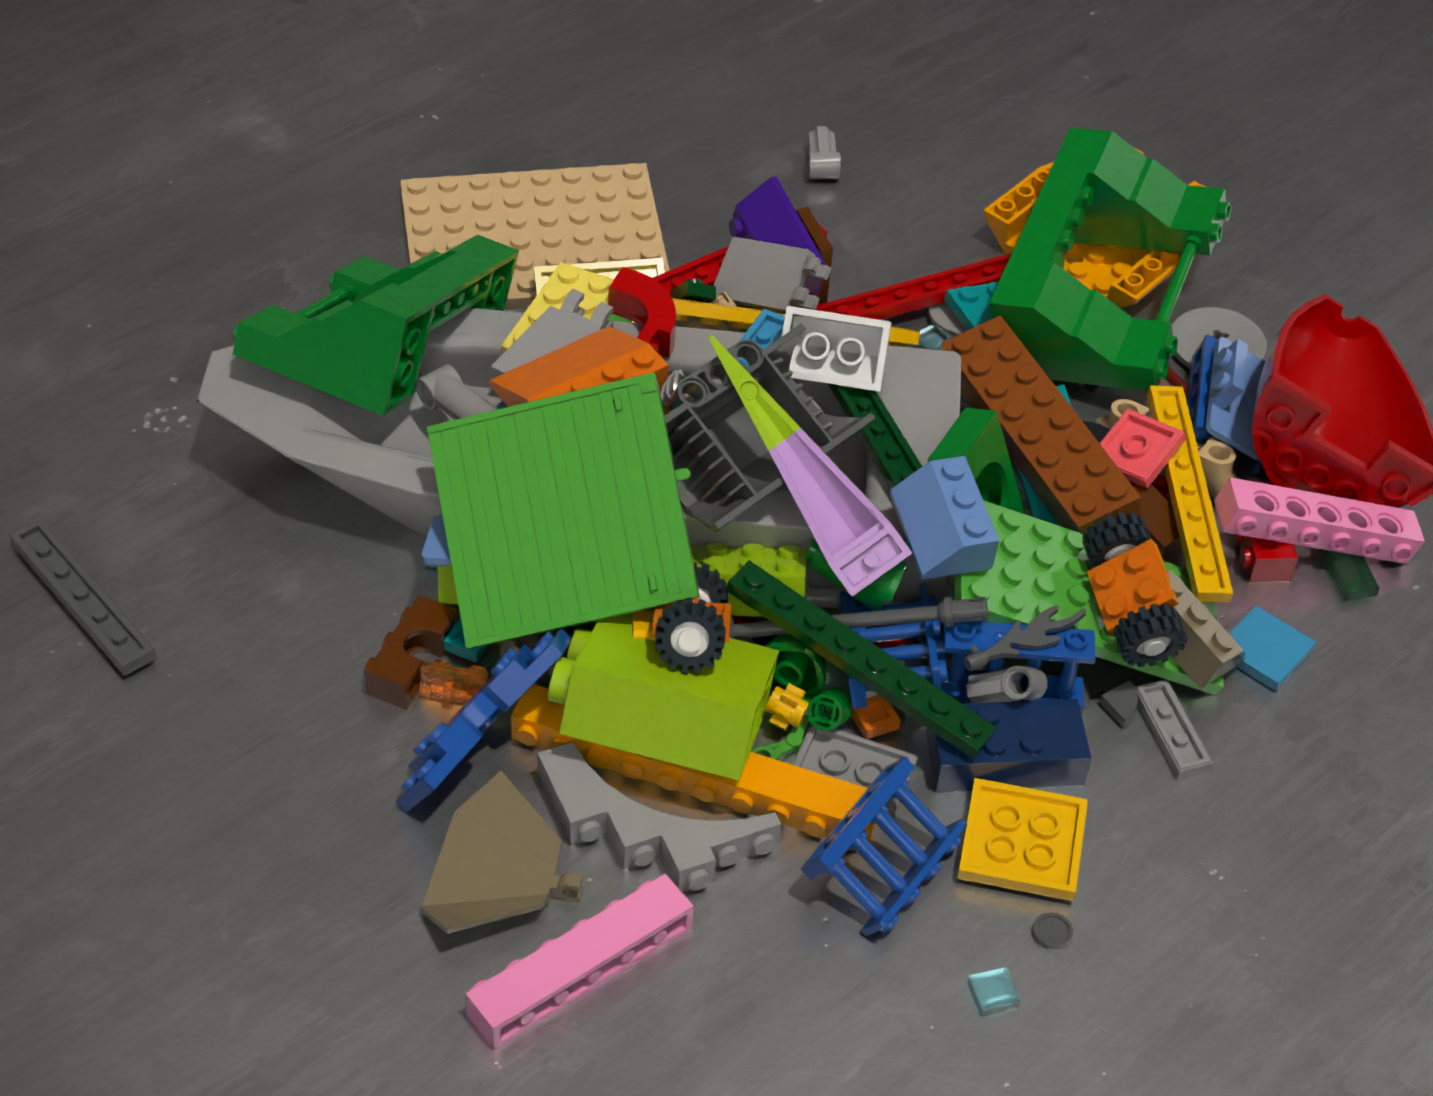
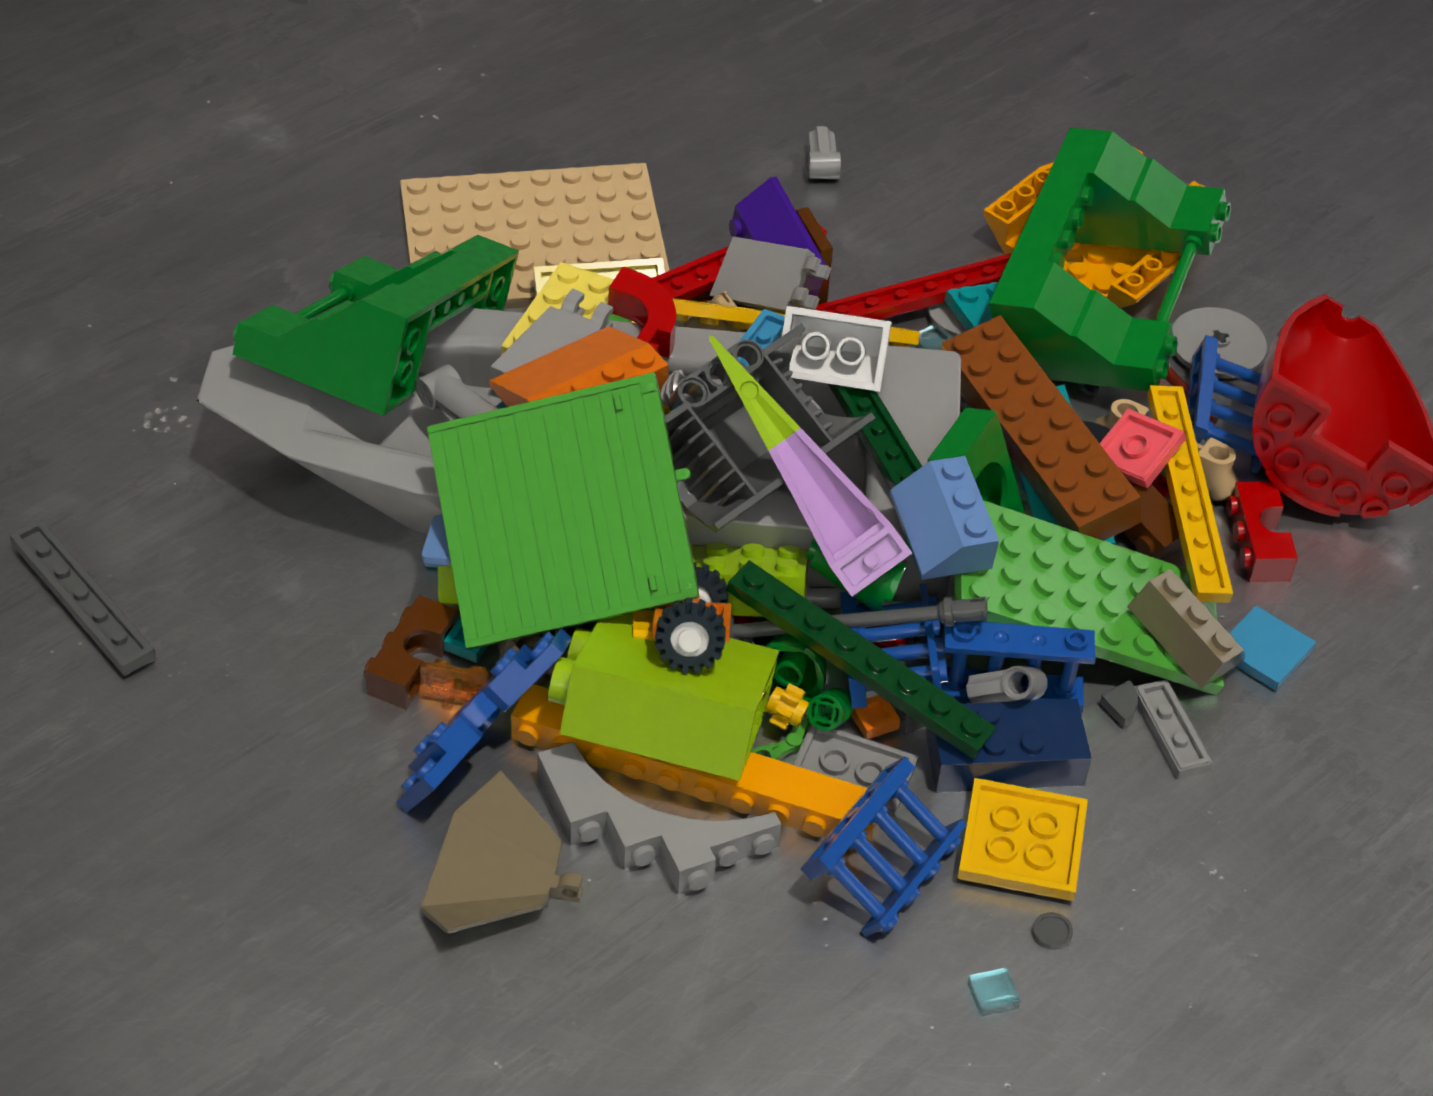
bright pink brick [465,874,694,1050] -> none
dark green plate [671,279,716,303] -> none
dark grey piece [964,605,1086,671] -> none
plate [1082,512,1188,667] -> none
medium blue bracket [1206,337,1266,461] -> none
bright pink brick [1214,477,1425,564] -> none
clear green tile [1318,549,1380,601] -> none

